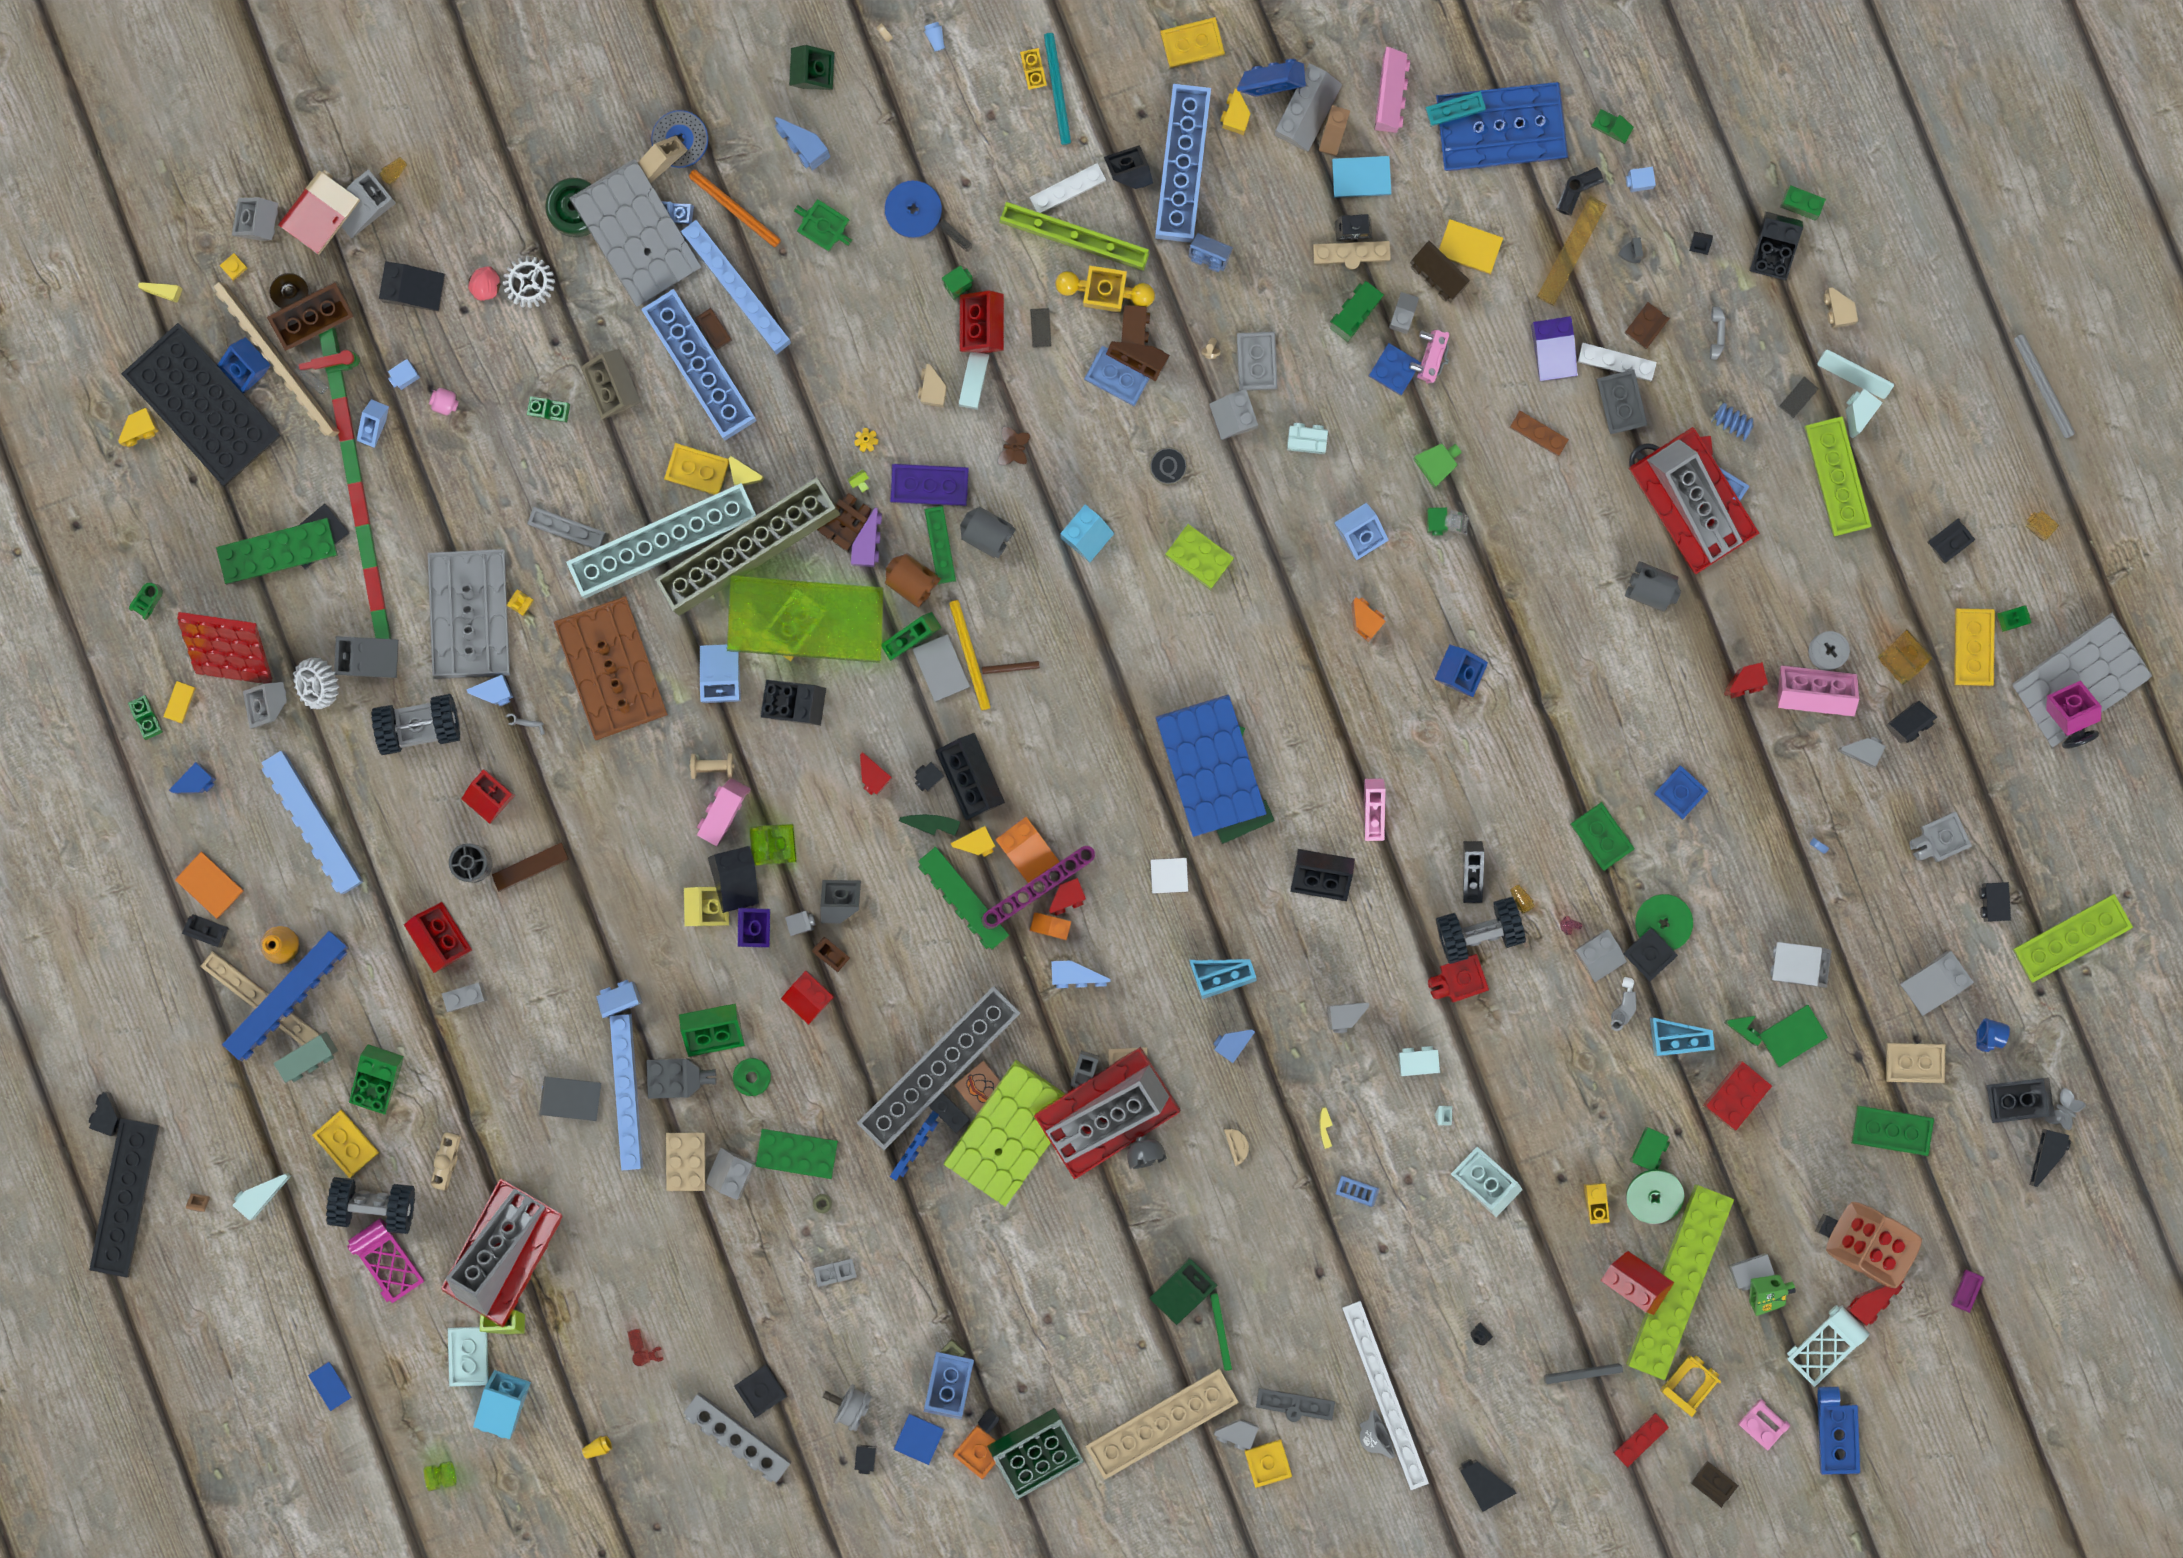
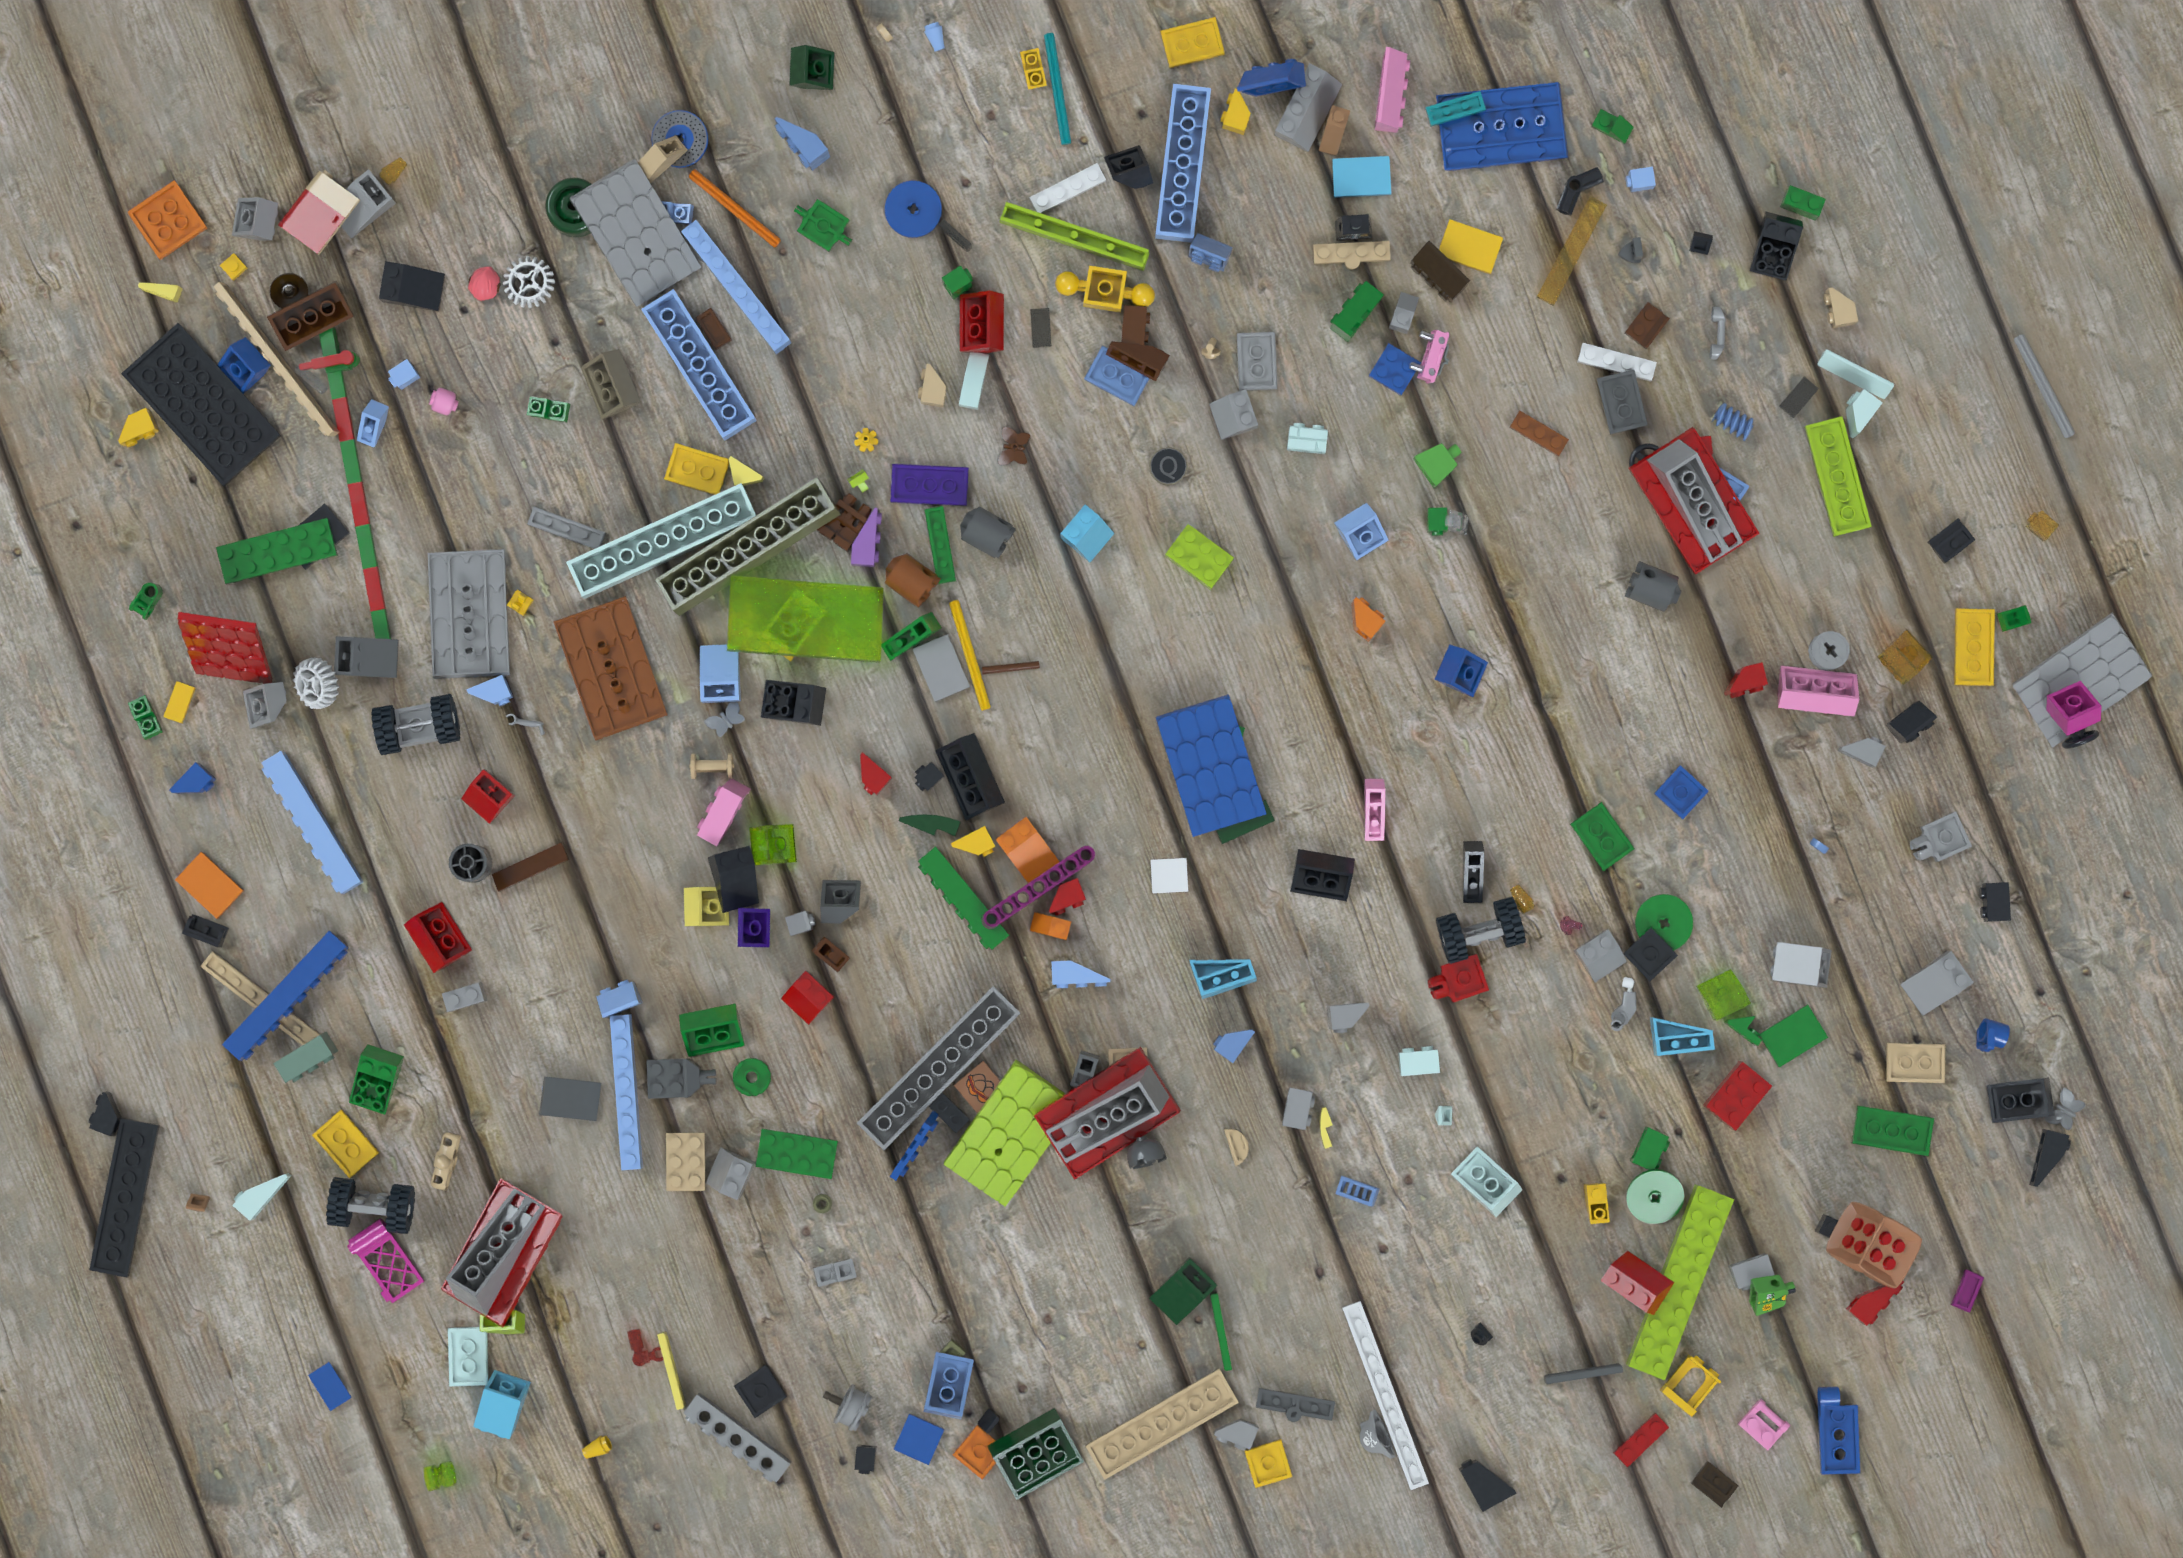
light orange cone [260,926,300,964] -> none
slope [1531,316,1578,382] -> none
light aqua piece [1787,1305,1870,1387] -> none
lime plate [2012,894,2133,983] -> none
none -> orange plate [127,180,208,260]
none -> light yellow tile [657,1331,686,1410]
none -> light grey piece [704,702,745,737]
none -> light grey brick [1282,1087,1315,1130]
none -> clear neon green slope [1696,969,1751,1021]

